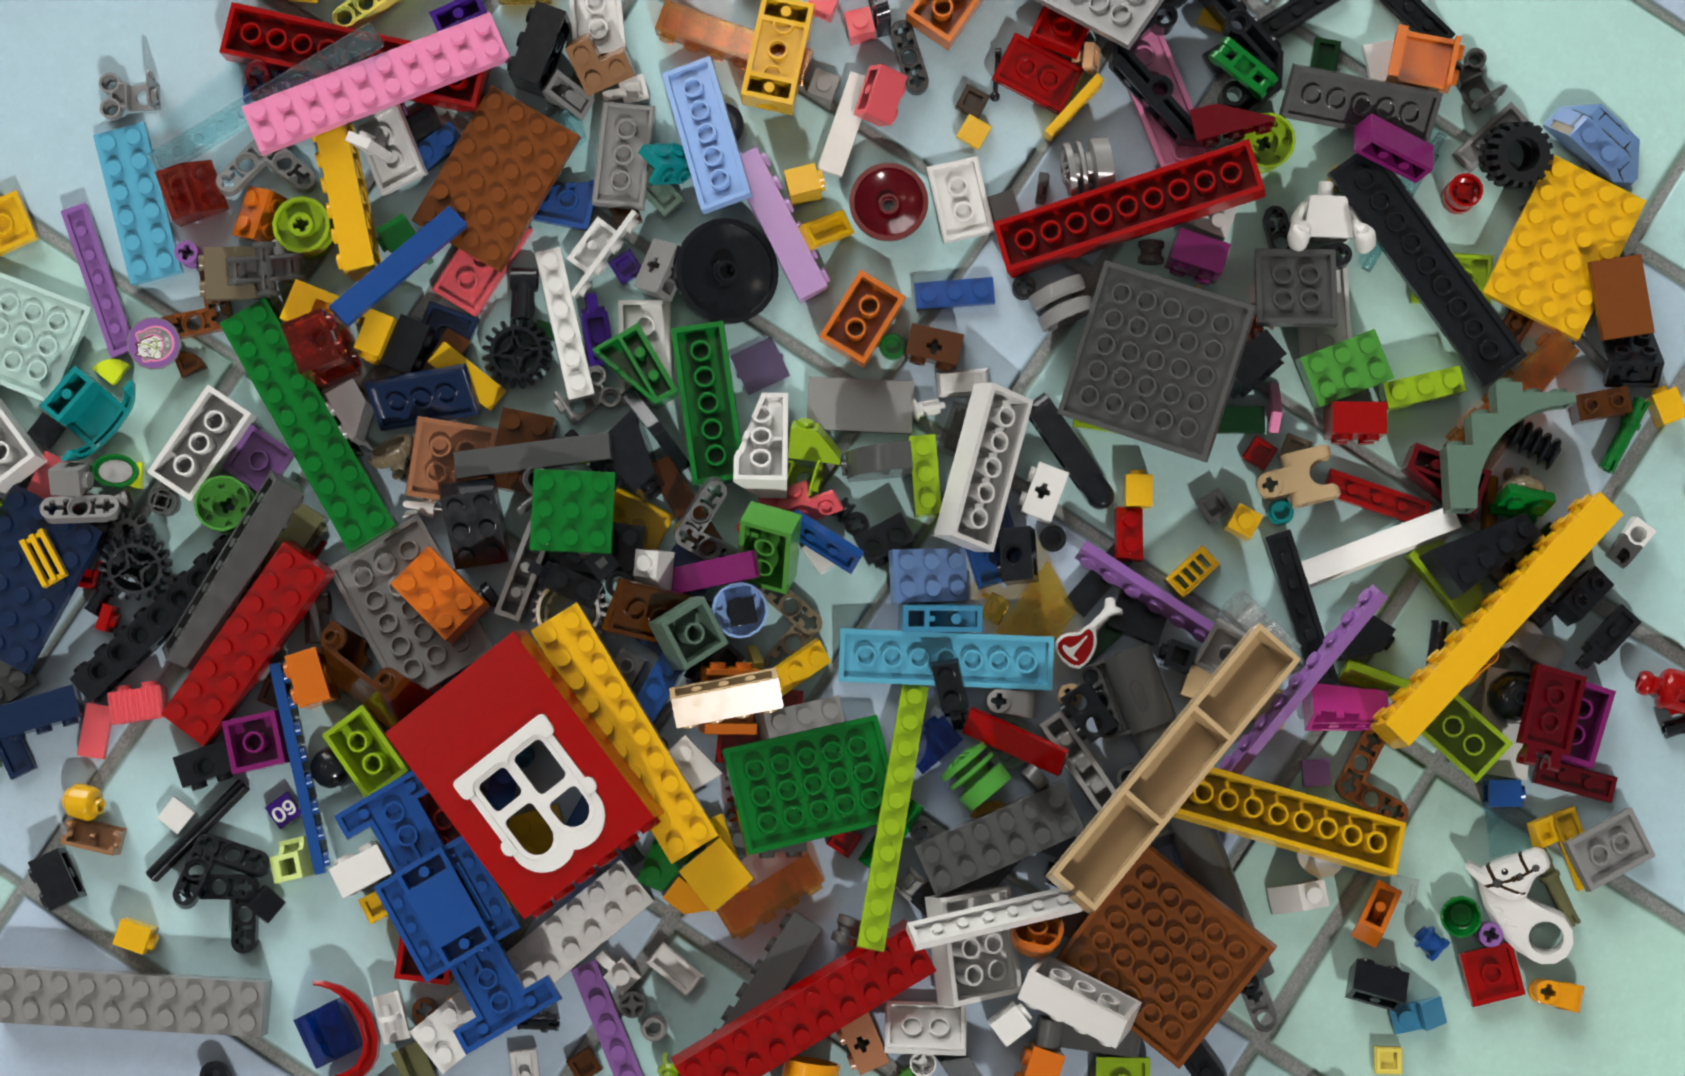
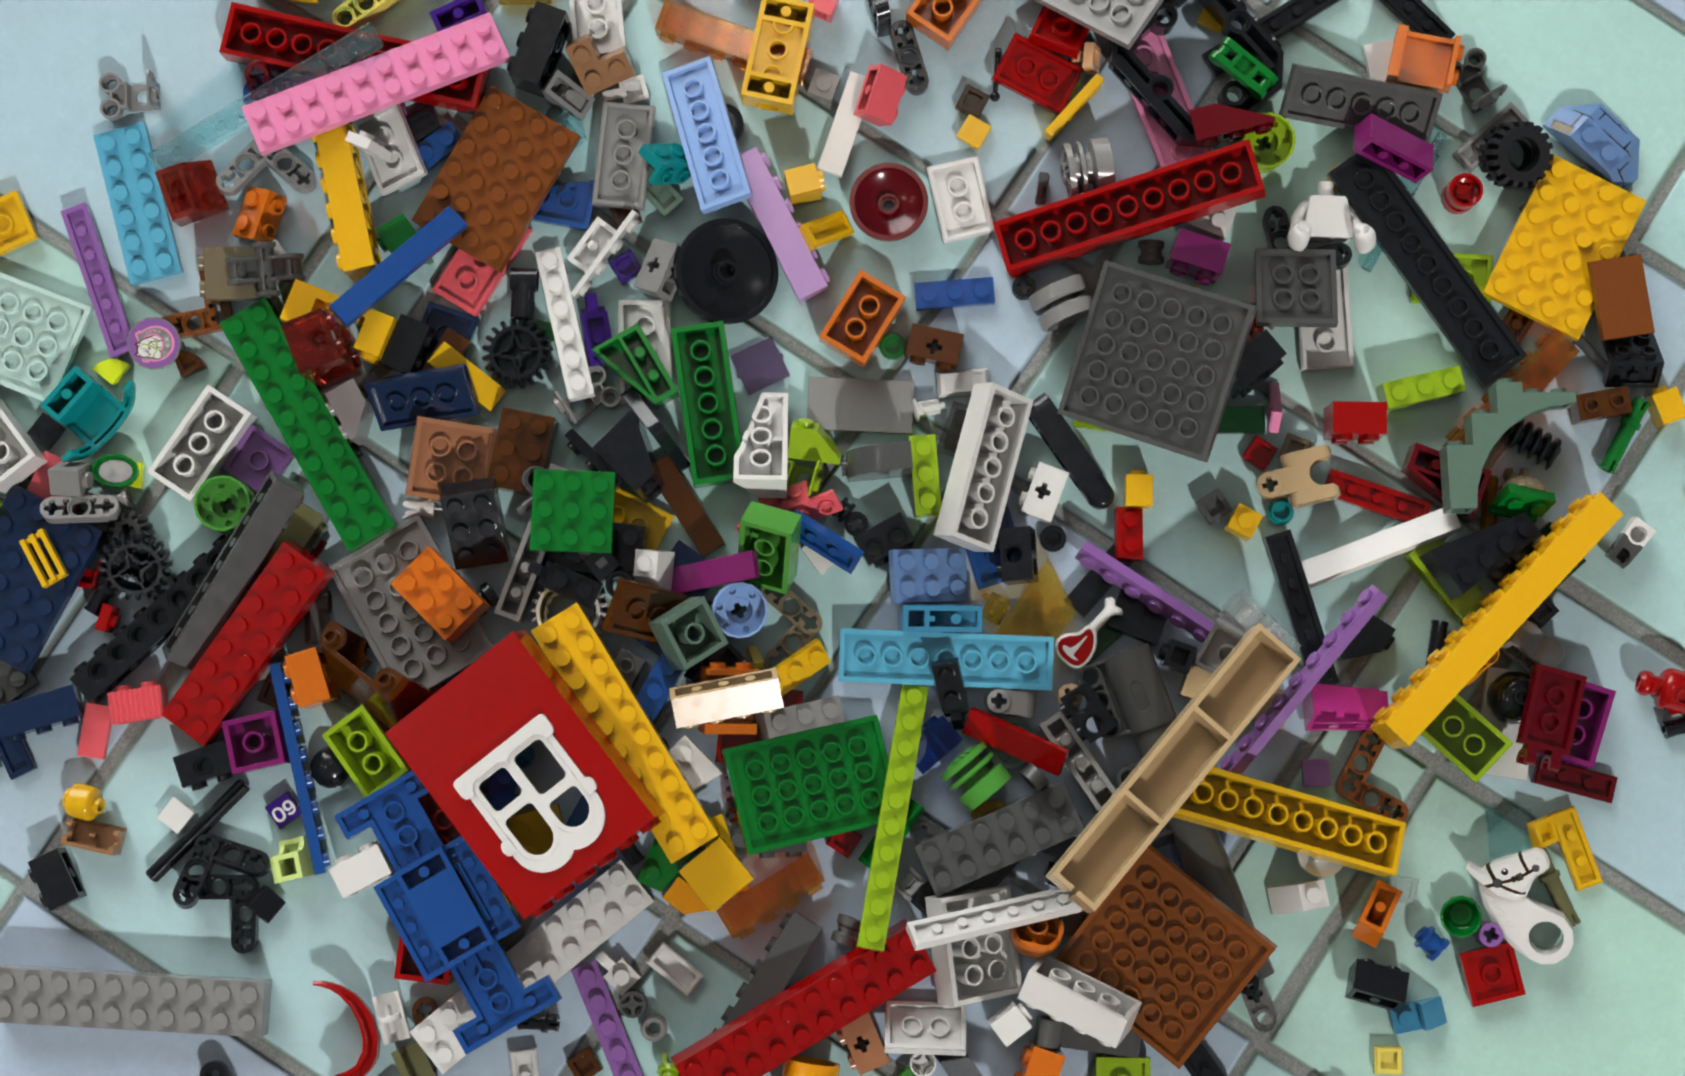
yellow brick [112,917,159,955] -> none
dark grey wheel [148,488,181,517] -> none
medium lavender bush [174,241,203,269] -> none
lime wheel [272,196,335,261] -> none
clear blue slope [293,997,363,1069] -> none
yellow brick [358,891,389,924] -> none
dark tan hair [368,433,413,480] -> none
dark grey tile [453,432,613,480] -> none
dark grey beam [674,477,738,561] -> none
black tile [727,596,758,627] -> none
coral brick [844,6,876,46] -> none
dark grey tile [987,189,1020,222] -> none
yellow slope [1163,544,1220,600] -> none
bright green brick [1295,329,1394,409] -> none
dark green tile [1310,37,1341,72] -> none
lime plate [1338,659,1410,699] -> none
blue brick [1482,780,1526,807] -> none
light orange piece [1528,978,1585,1013] -> none
black brick [1548,565,1614,627] -> none
light grey plate [1562,807,1656,892] -> none
black hinge [1575,604,1641,670] -> none

